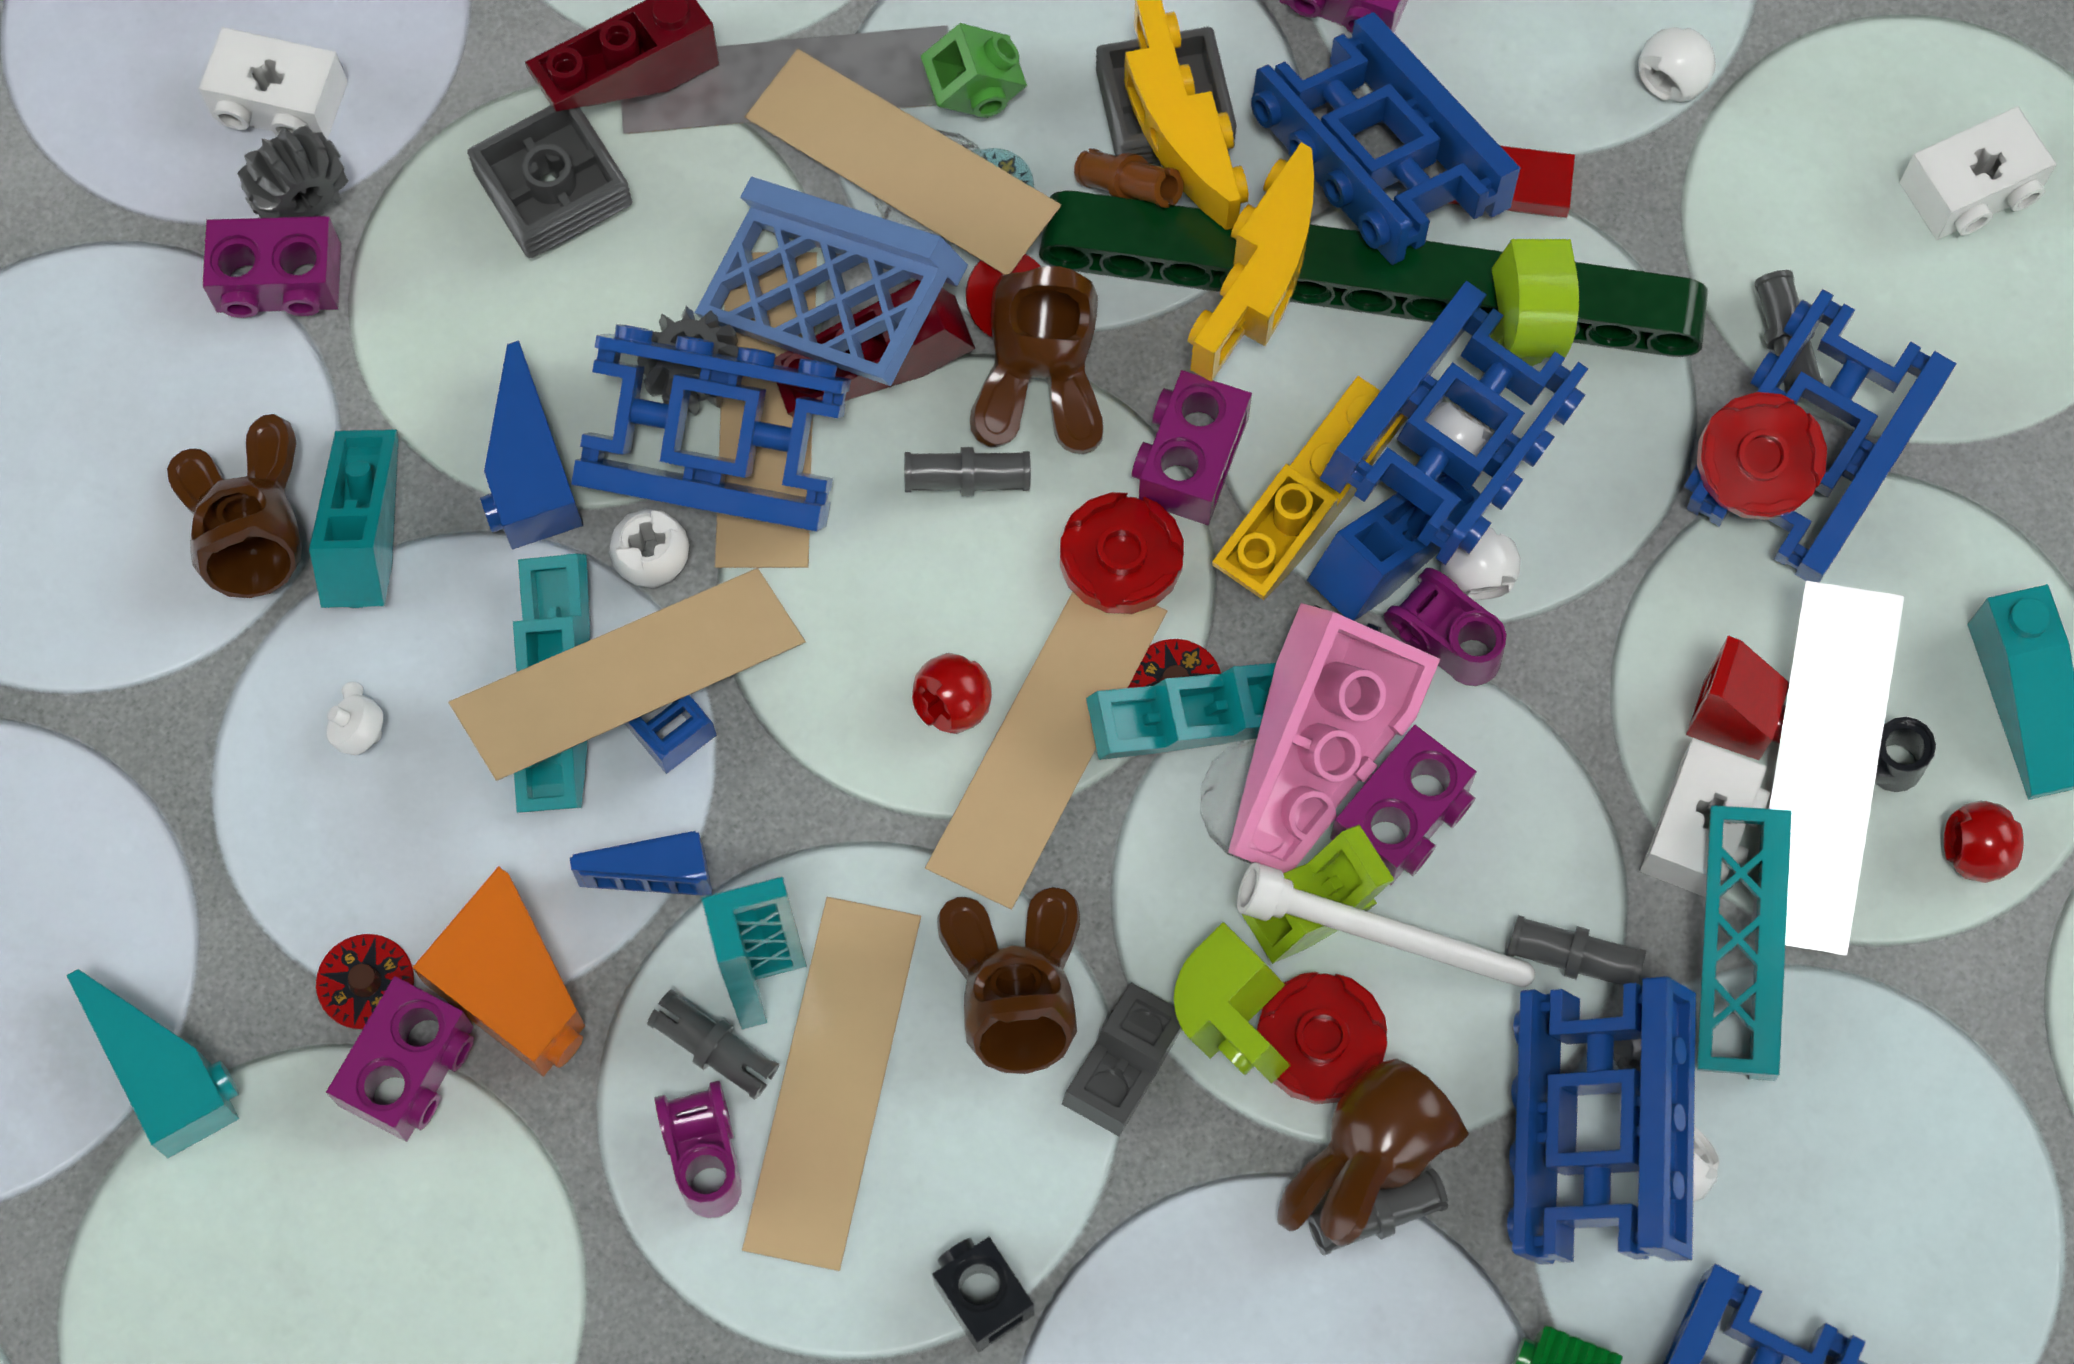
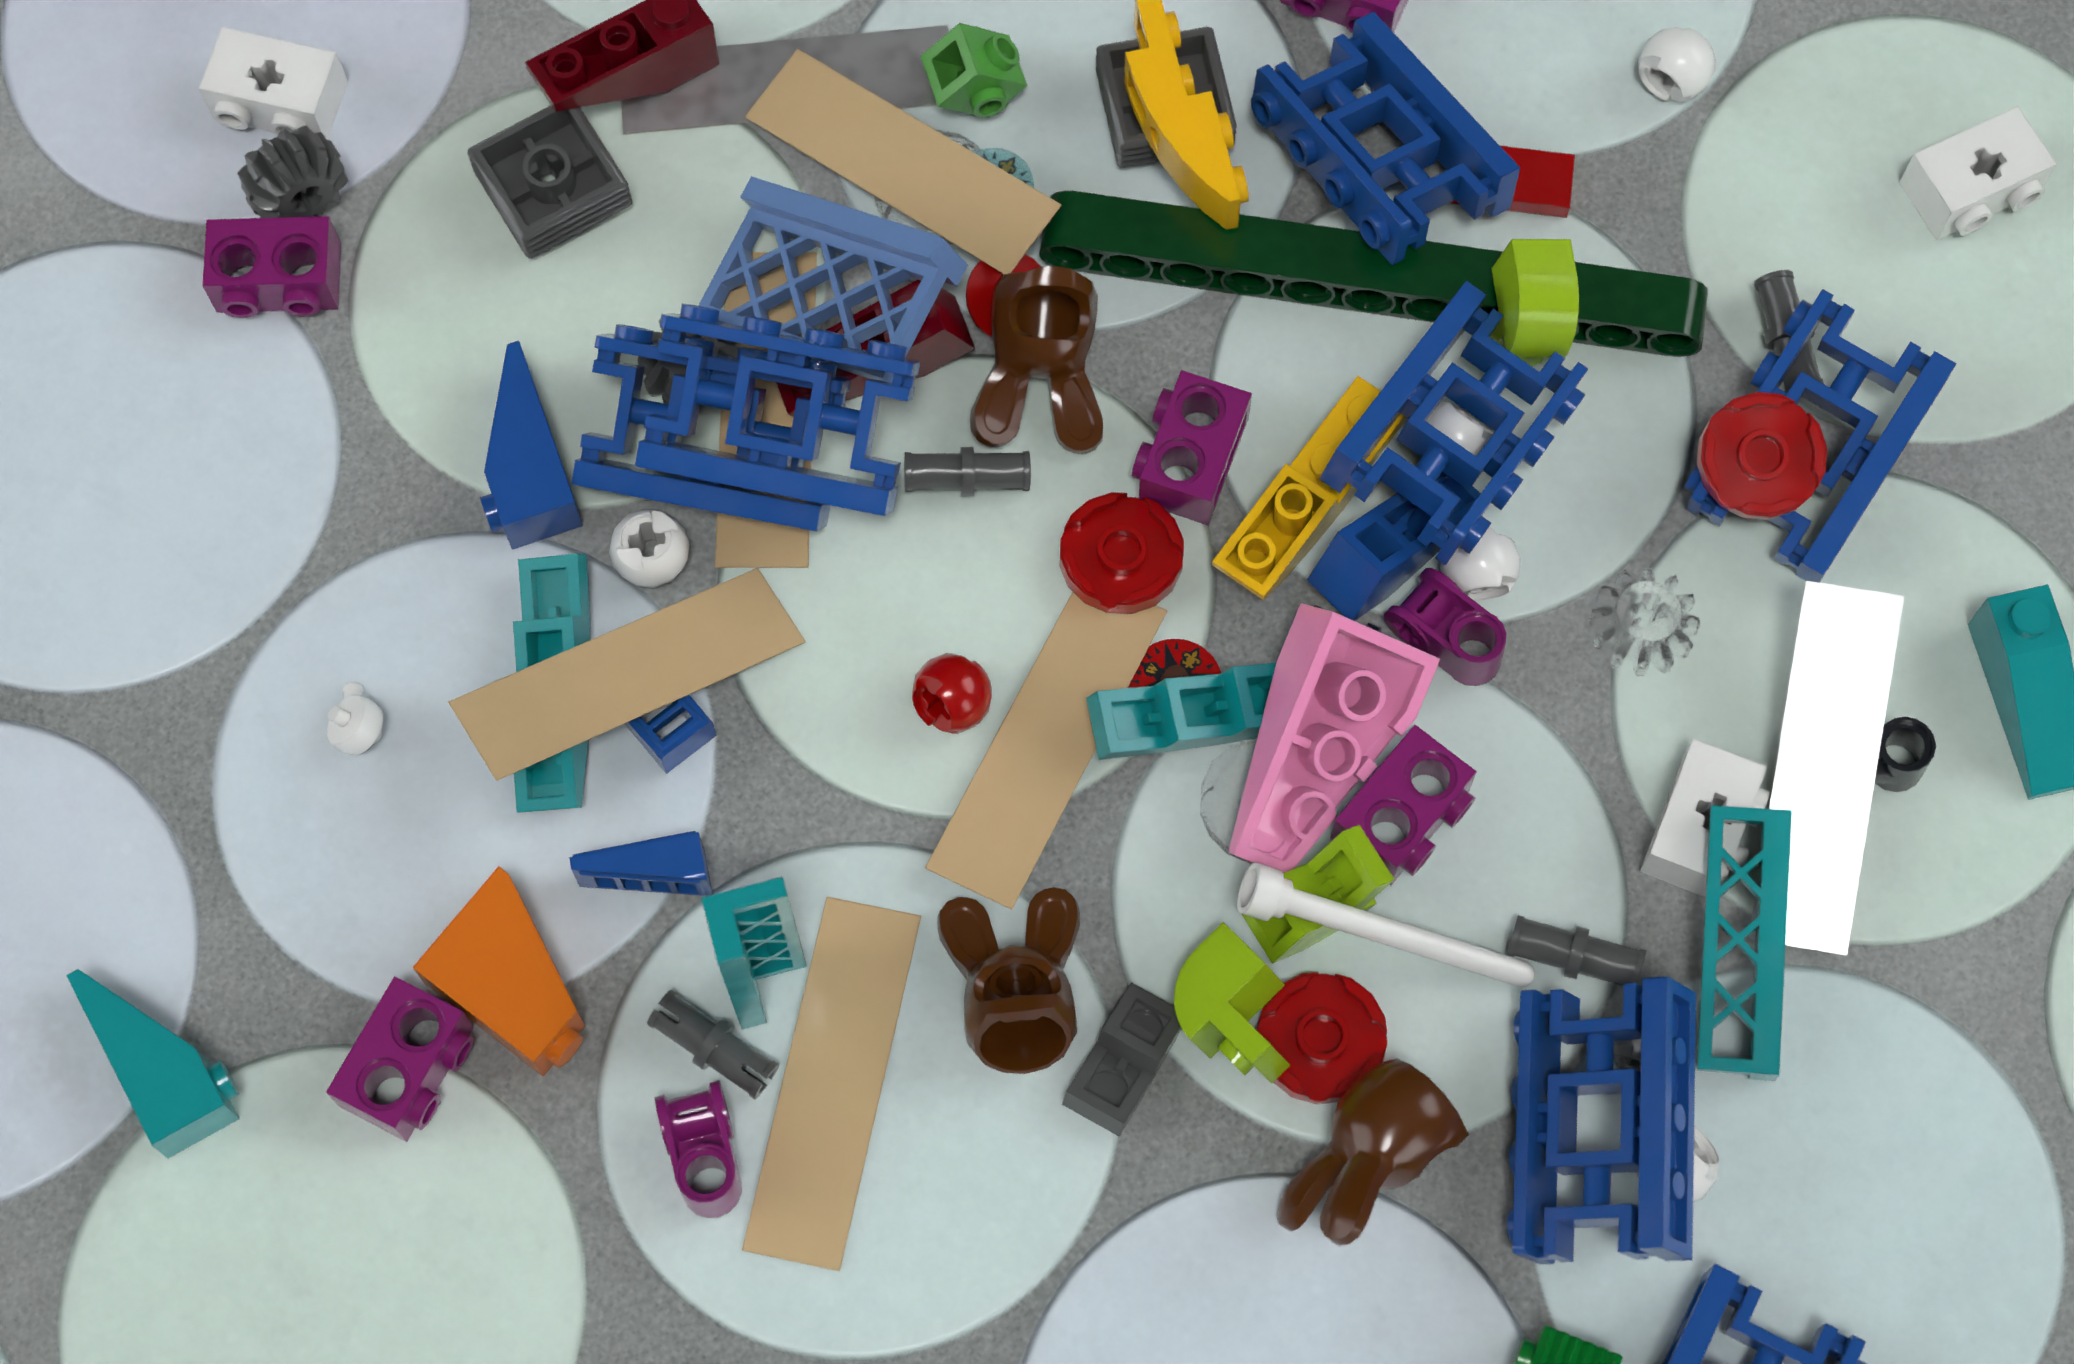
reddish brown piece [167,414,302,598] -> none
teal slope [309,429,399,608] -> none
piece [316,934,414,1030] -> none
black brick [932,1237,1035,1353] -> none
dark orange pin [1074,148,1184,208] -> none
yellow slope [1188,142,1314,382] -> none
dark grey pin [1308,1168,1449,1256] -> none
red slope [1686,636,1790,760] -> none
red piece [1944,800,2024,883] -> none
none -> blue fence [635,303,920,516]
none -> clear gear [1589,566,1700,678]

